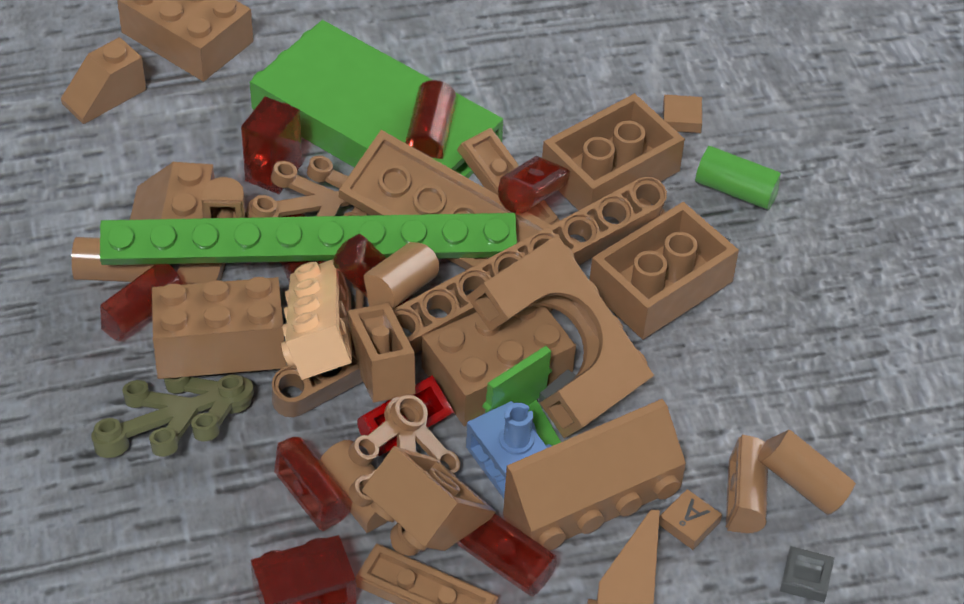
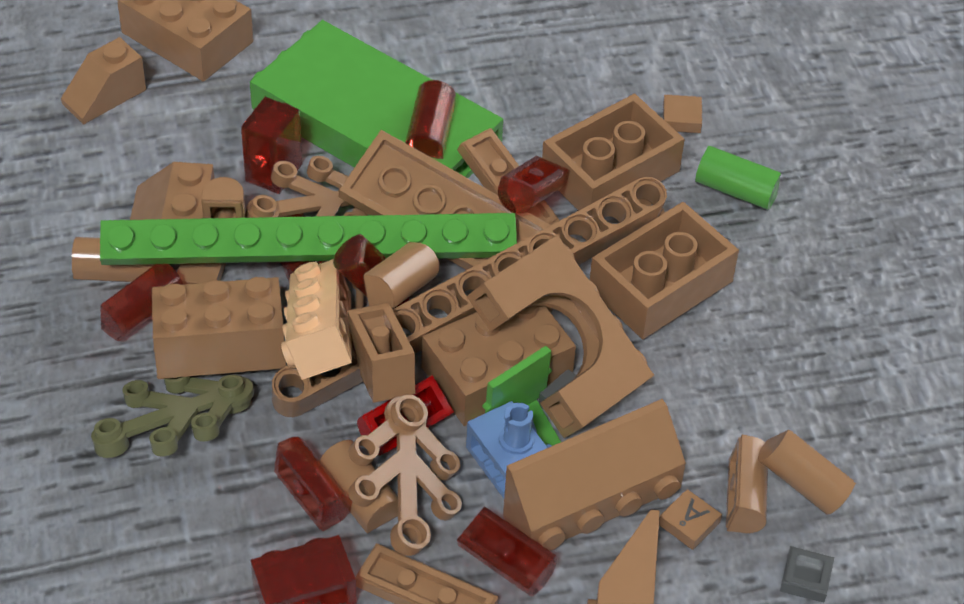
medium nougat slope [362,446,496,551] -> none

